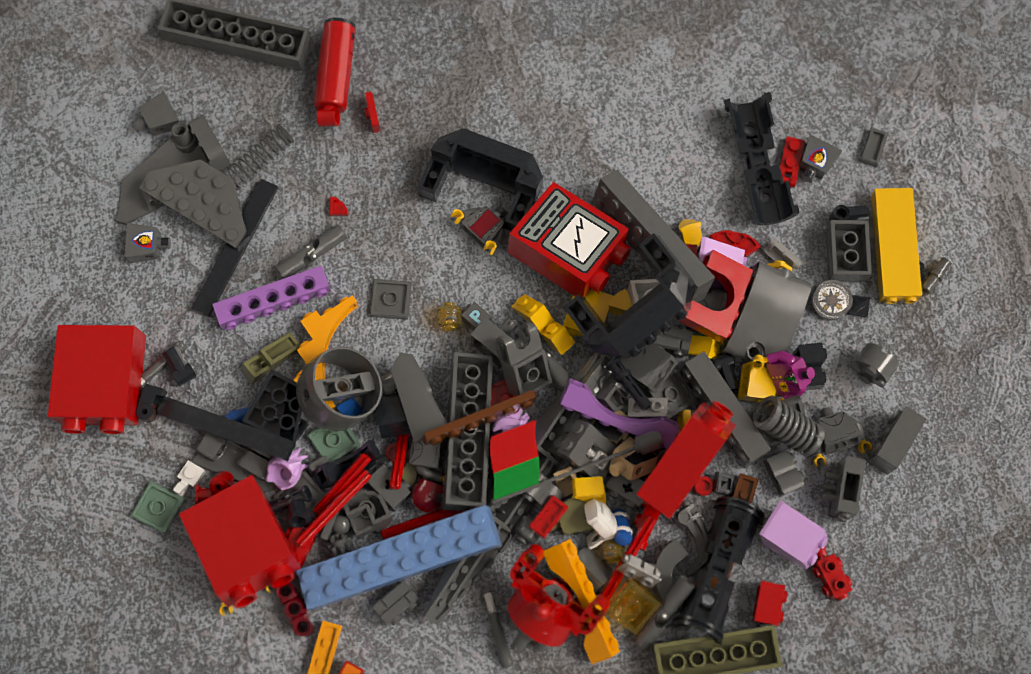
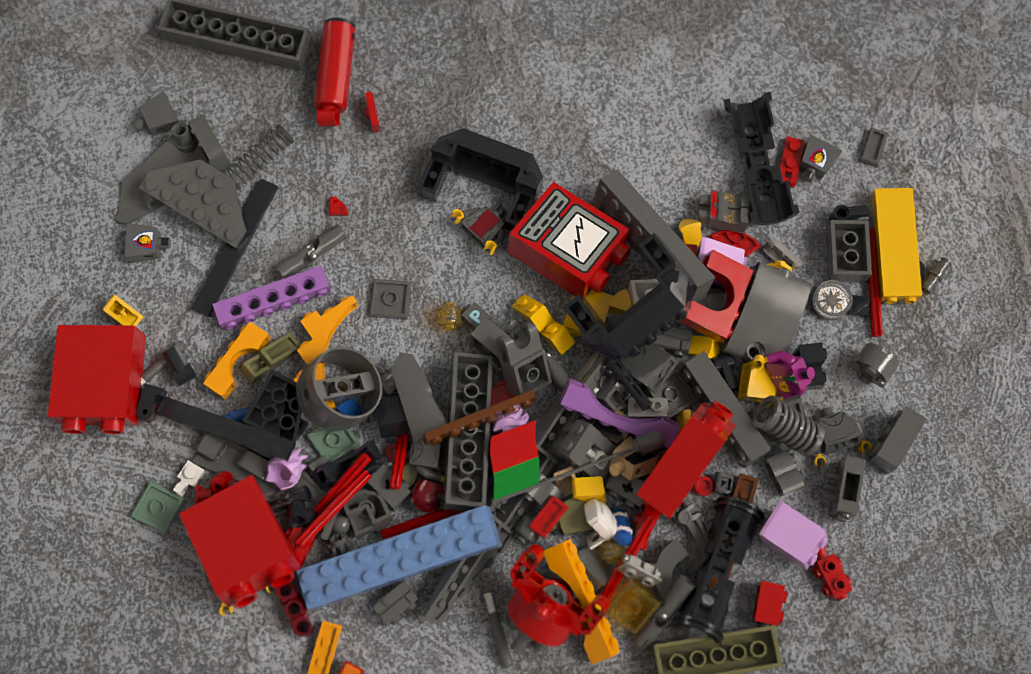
none -> yellow slope [102,294,143,326]
none -> light orange arch [203,322,271,400]
none -> dark grey hips [698,190,749,233]
none -> red axle [868,228,883,337]

